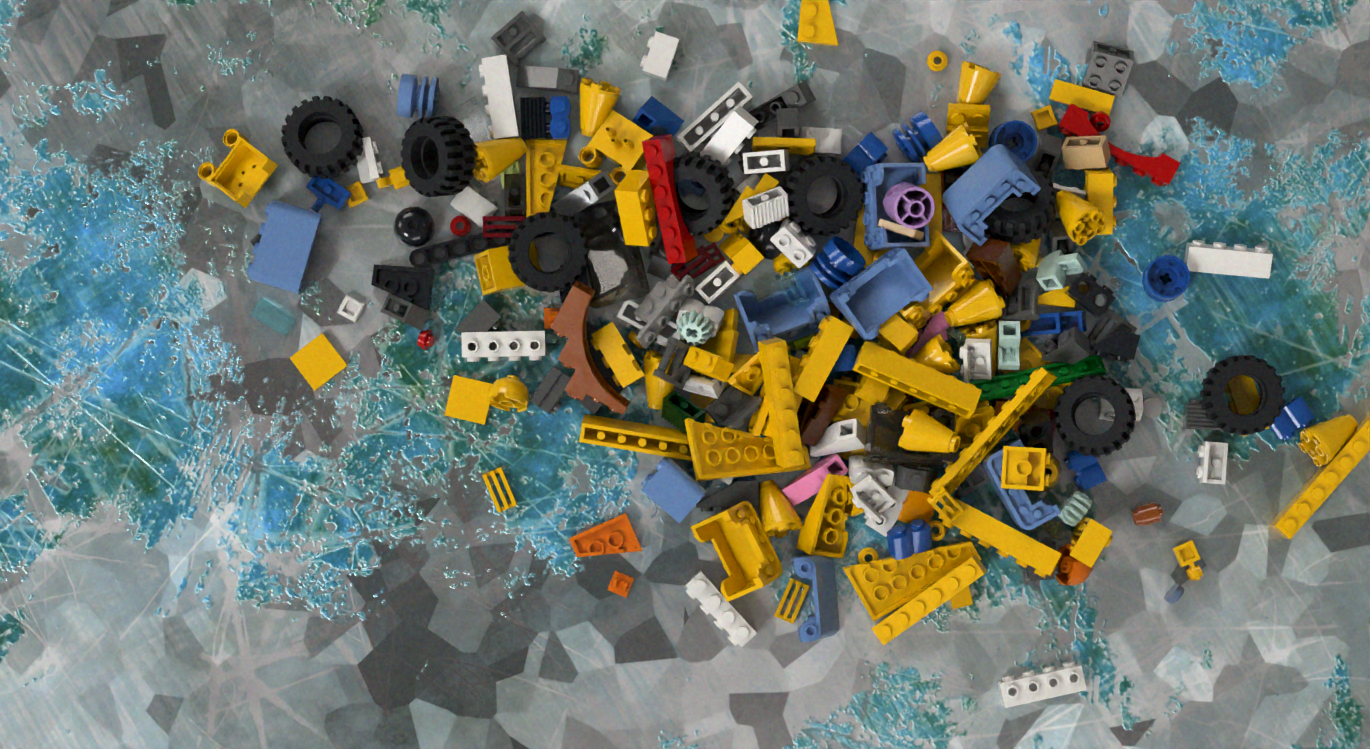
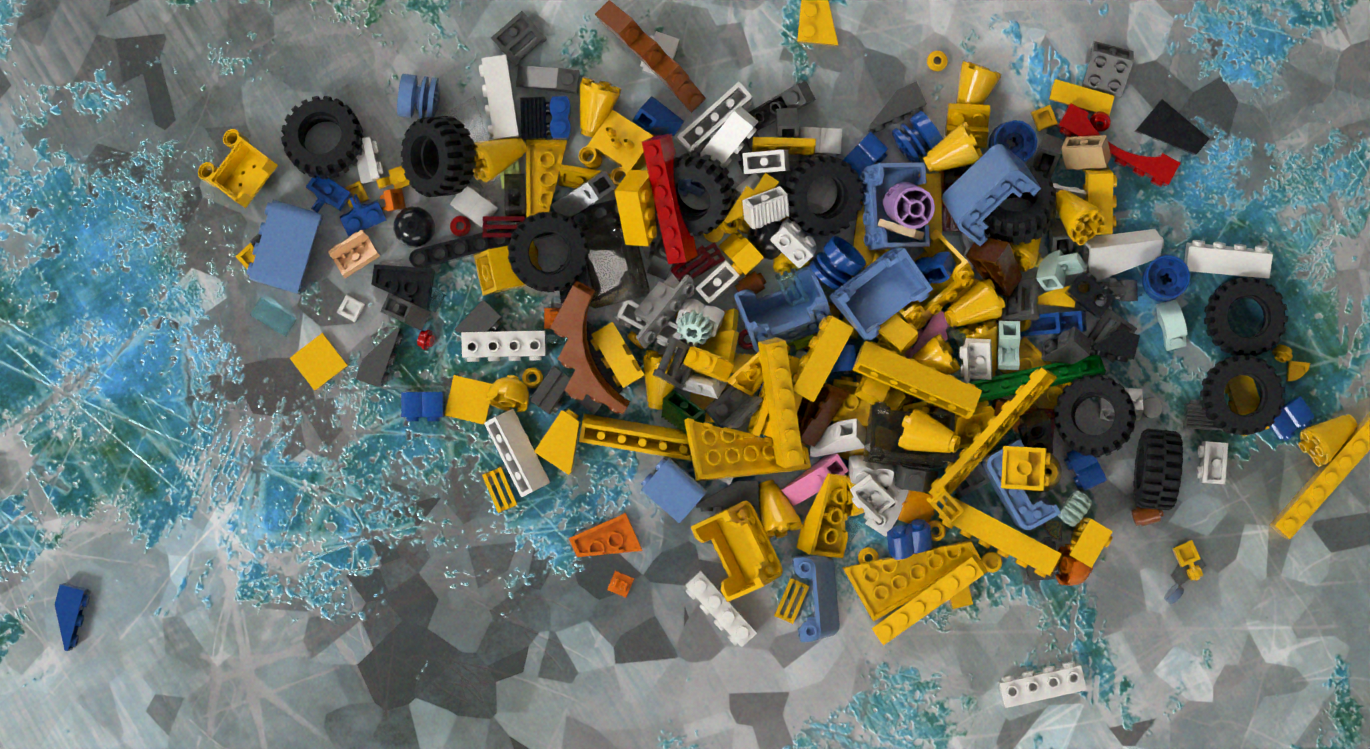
none -> blue slope [54,583,90,651]
none -> yellow tile [235,243,256,269]
none -> light nougat bracket [328,230,380,278]
none -> blue plate [340,194,386,237]
none -> dark grey slope [356,328,404,388]
none -> orange tile [380,189,406,211]
none -> blue brick [401,392,445,421]
none -> white brick [484,409,550,497]
none -> yellow plate [522,368,543,388]
none -> yellow slope [534,409,581,475]
none -> dark orange arch [595,0,706,113]
none -> dark orange brick [735,271,767,295]
none -> red plate [738,329,753,350]
none -> dark grey slope [867,81,927,133]
none -> blue brick [915,252,956,284]
none -> yellow tile [981,552,1002,573]
none -> white slope [1082,229,1164,282]
none -> dark grey piece [1097,280,1138,301]
none -> black tyre [1133,428,1183,510]
none -> black wing [1134,99,1210,155]
none -> light aqua brick [1156,299,1188,351]
none -> black tyre [1204,277,1288,356]
none -> yellow plate [1272,344,1293,363]
none -> yellow tile [1286,361,1310,381]

